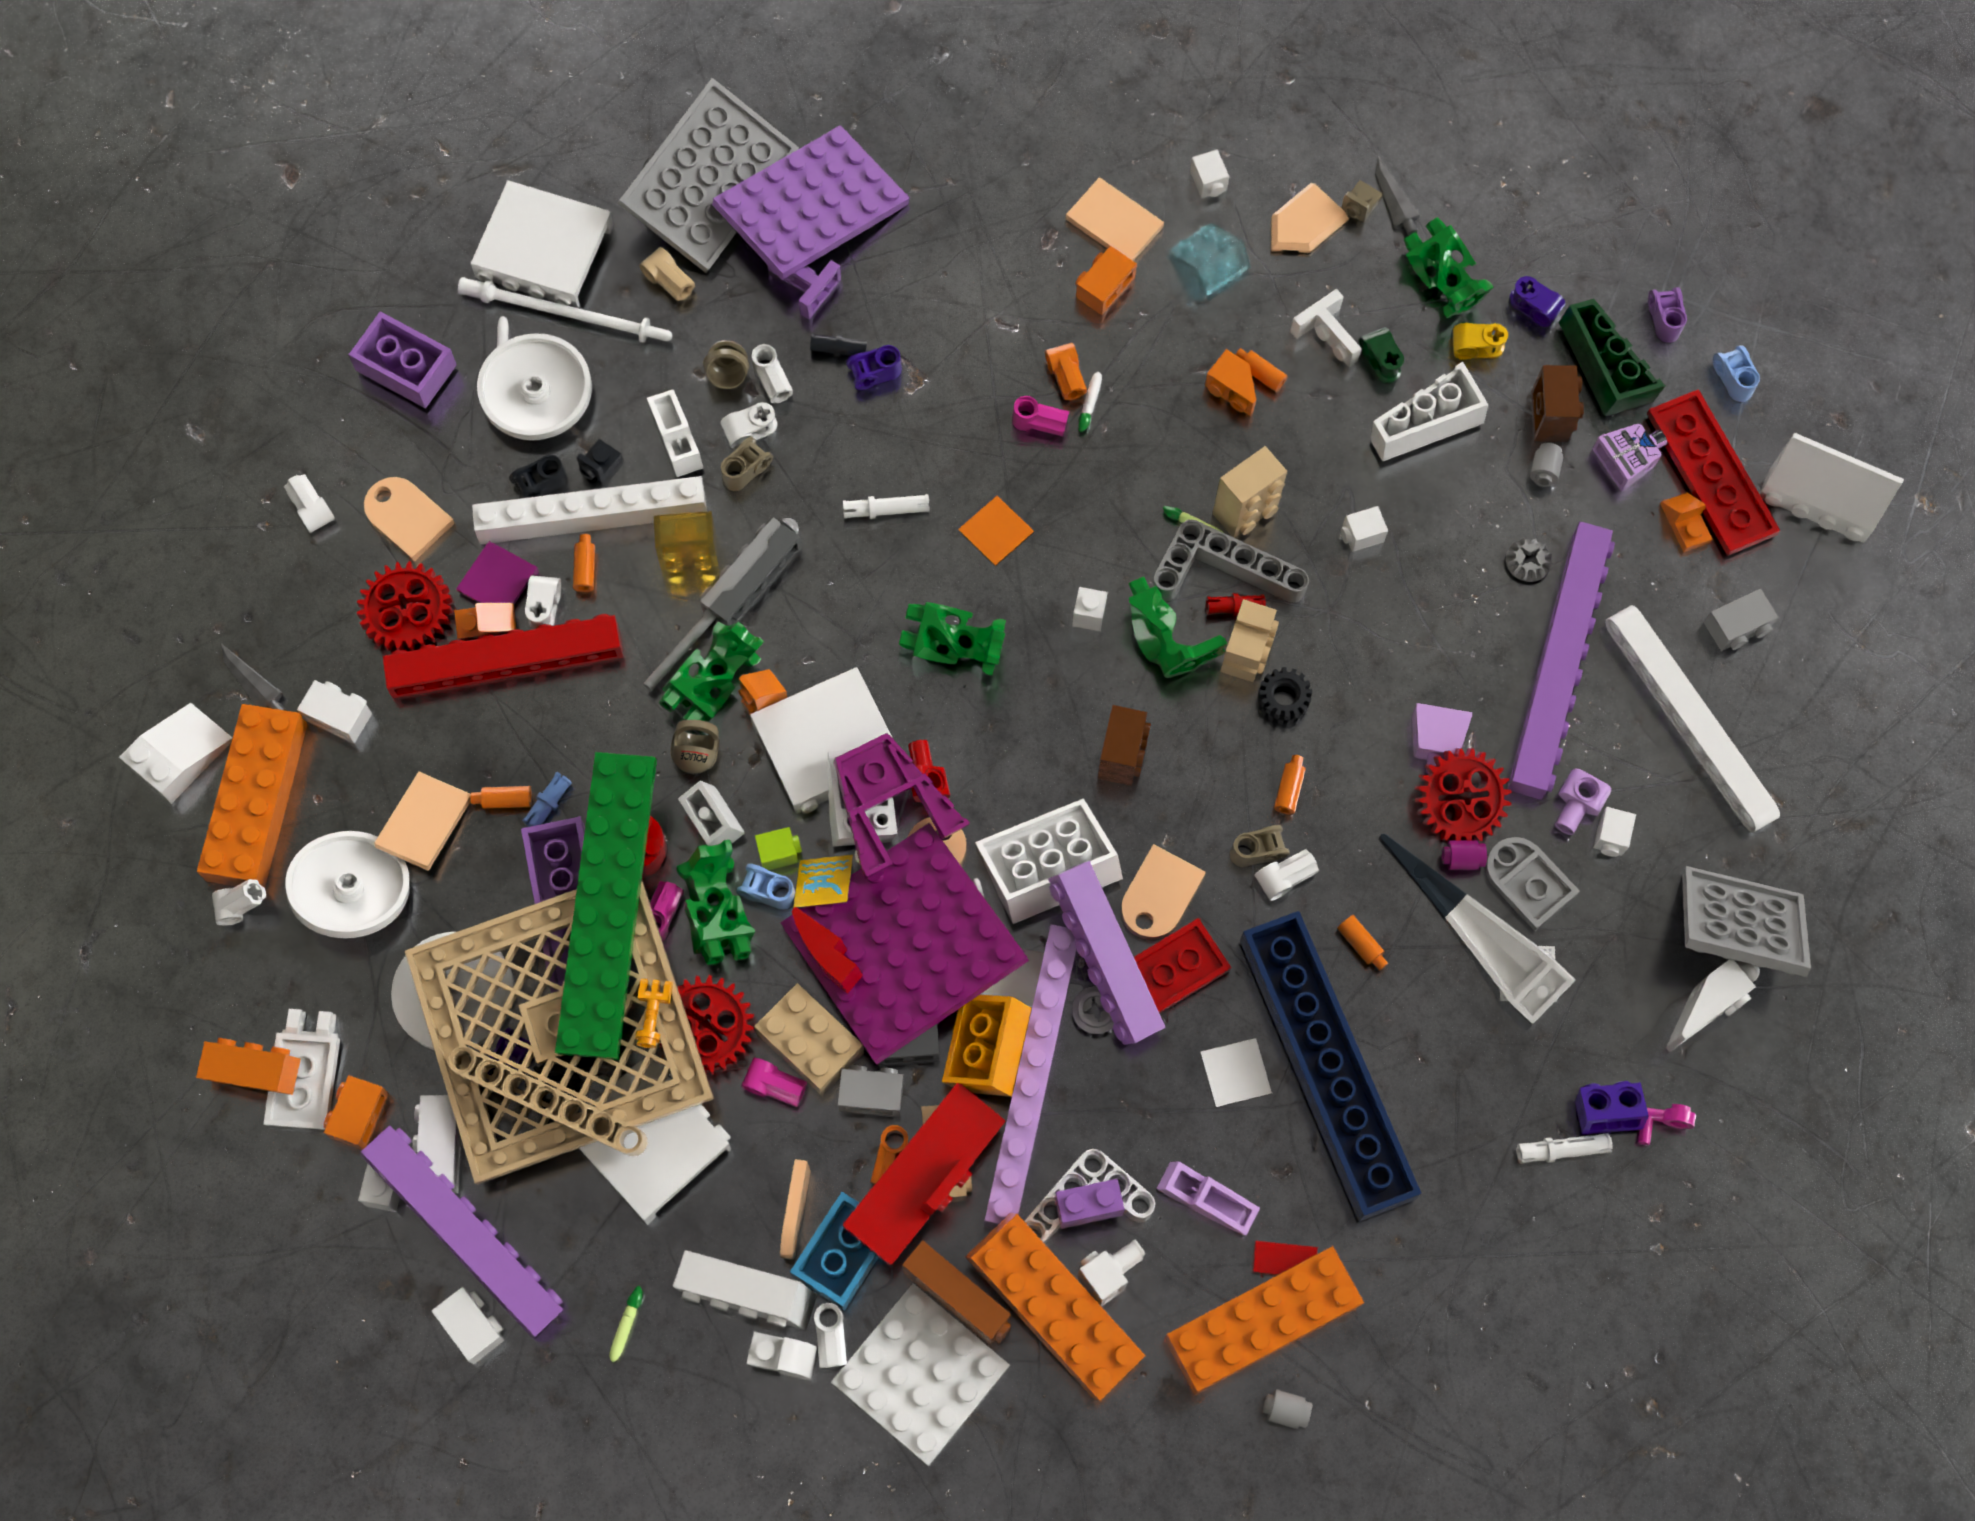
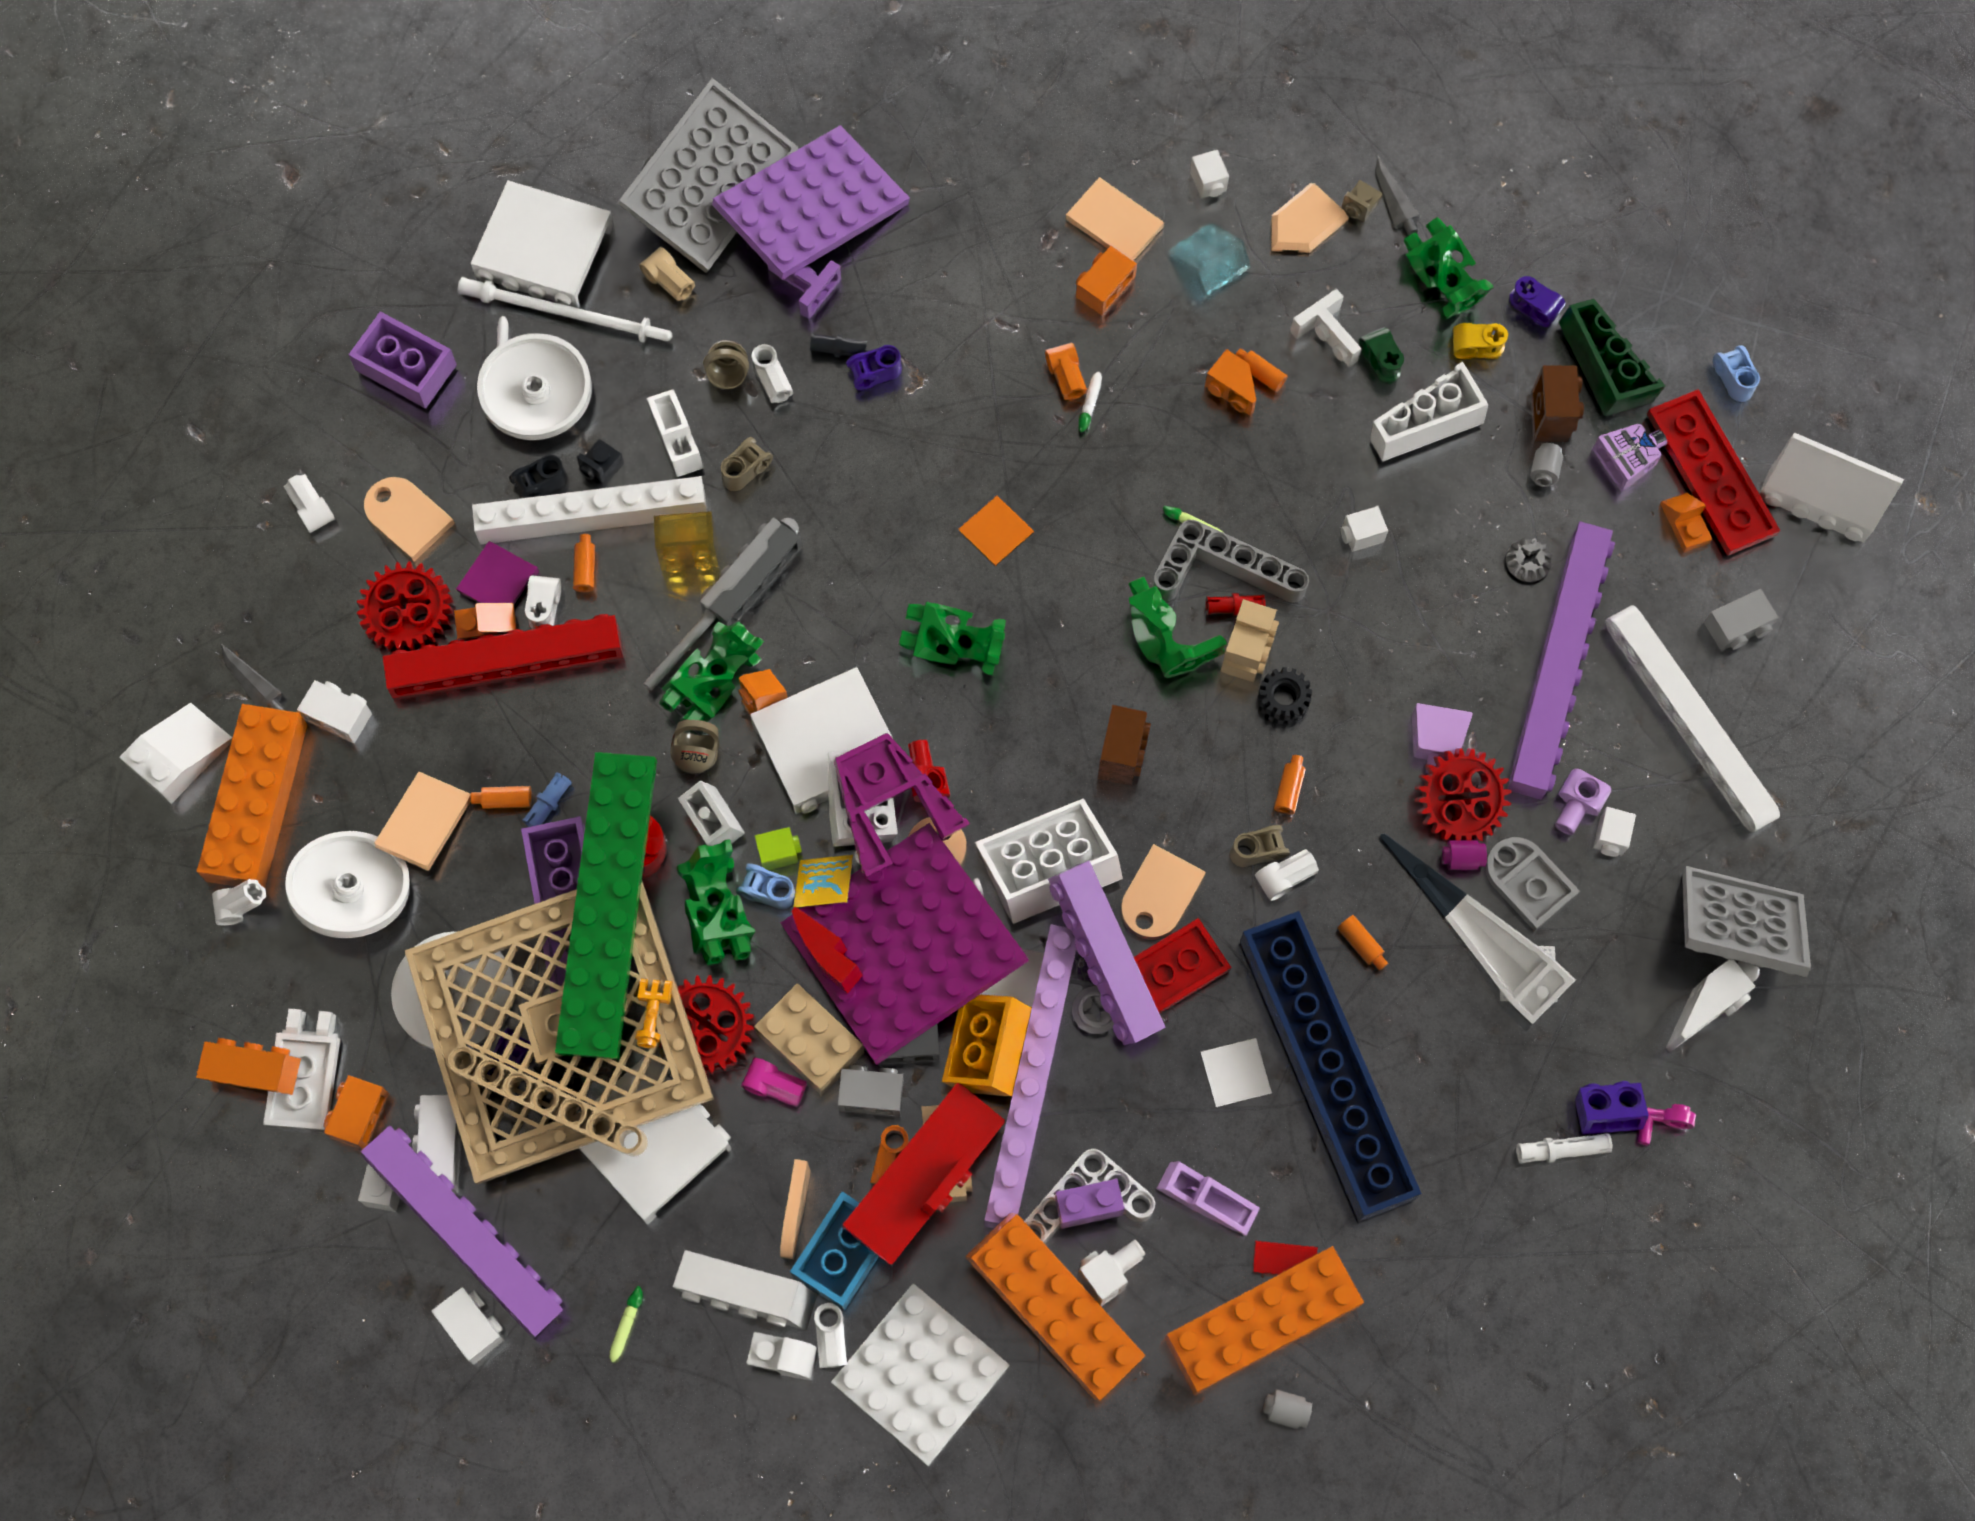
dark pink piece [650,881,684,942] -> none
white piece [720,402,777,449] -> none
white pin [843,494,929,519] -> none
dark orange brick [902,1240,1012,1346] -> none
dark pink piece [1012,396,1069,437] -> none
white brick [1072,587,1108,632] -> none
tan brick [1212,446,1287,538] -> none
medium lavender piece [1648,287,1687,343] -> none

